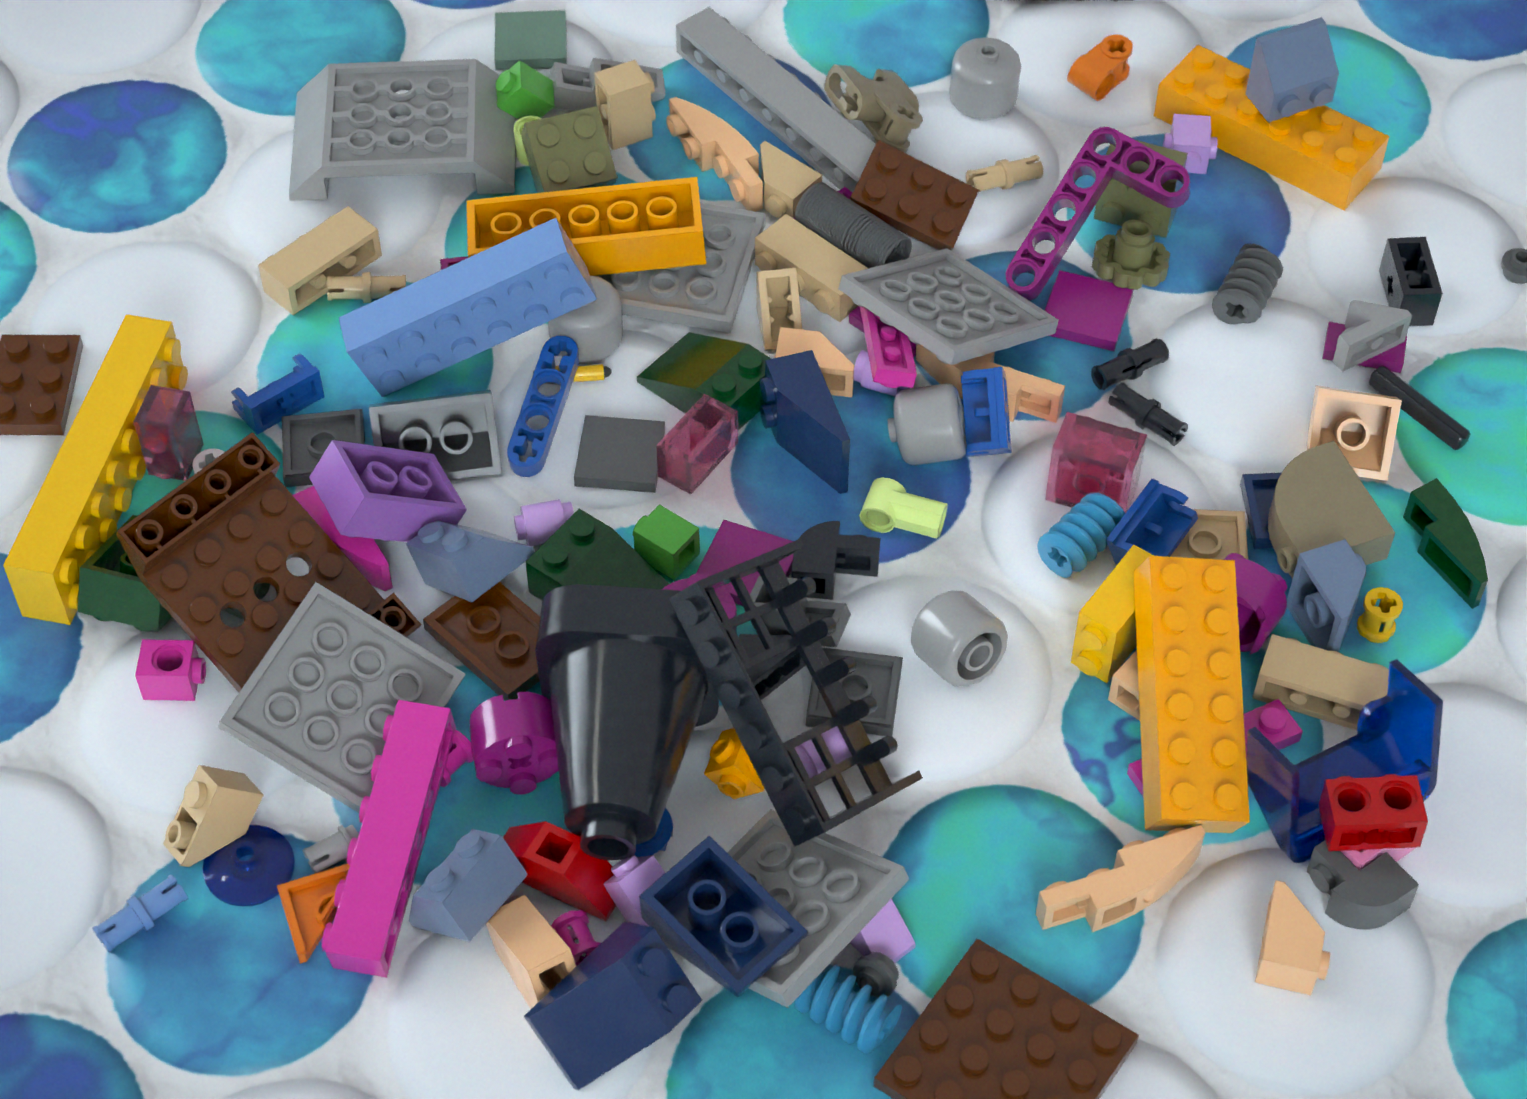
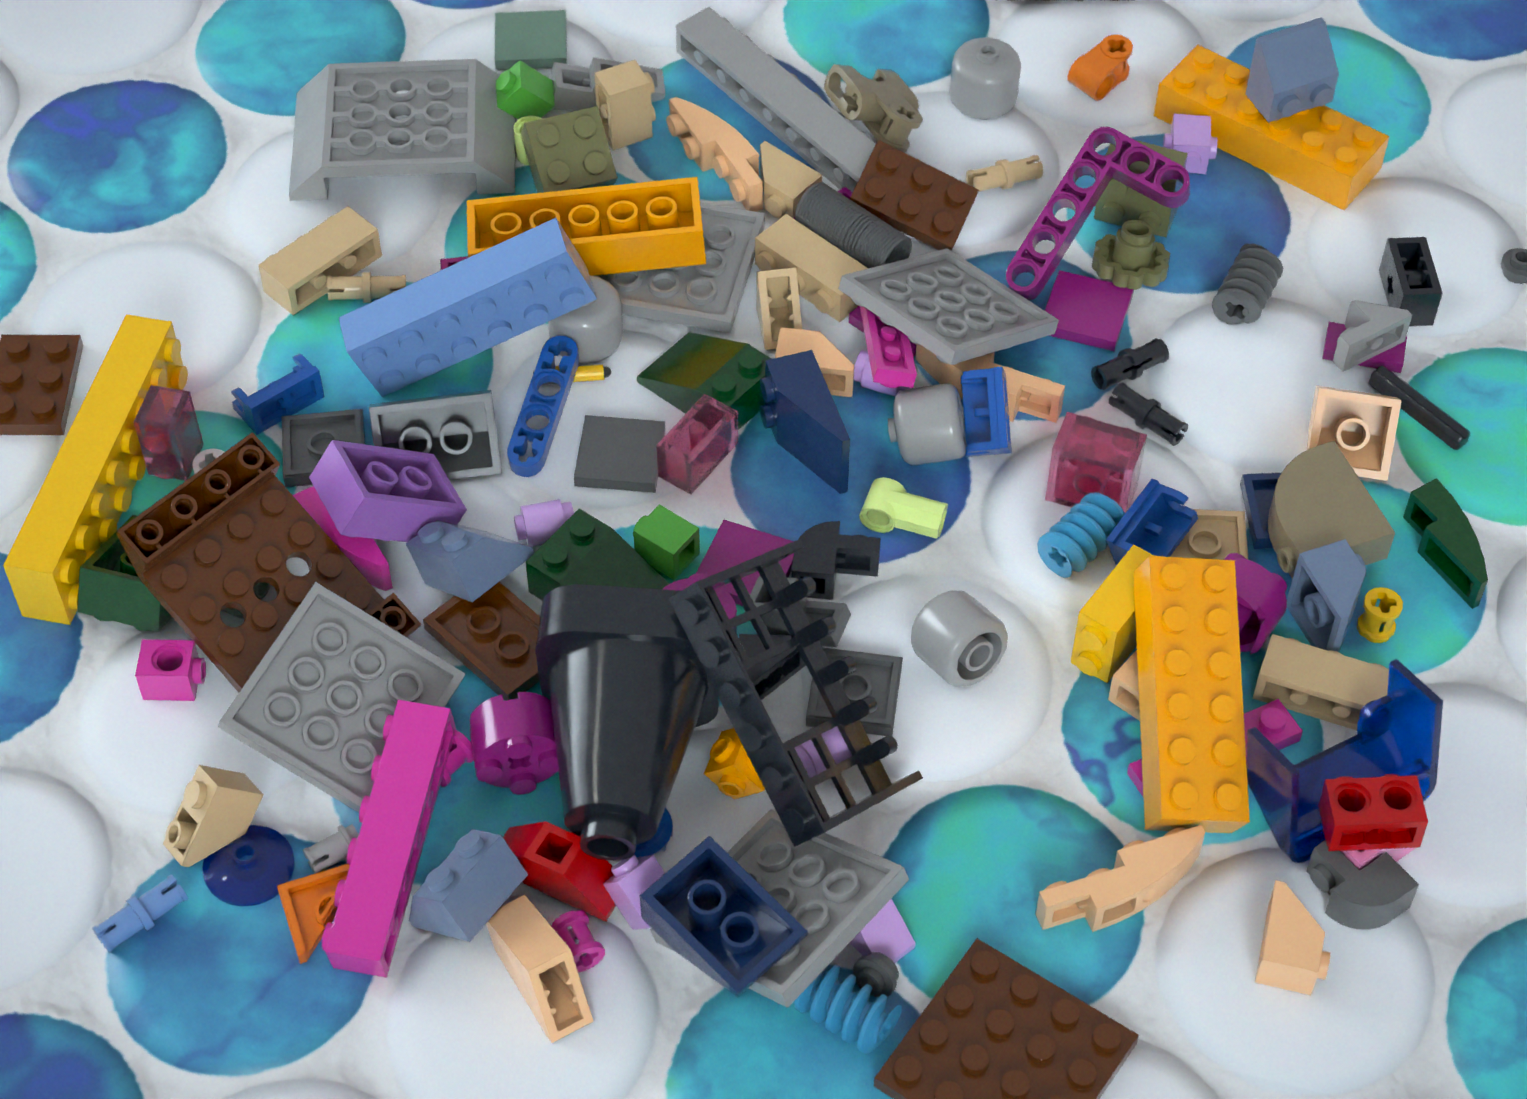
dark blue slope [523,921,702,1090] -> none

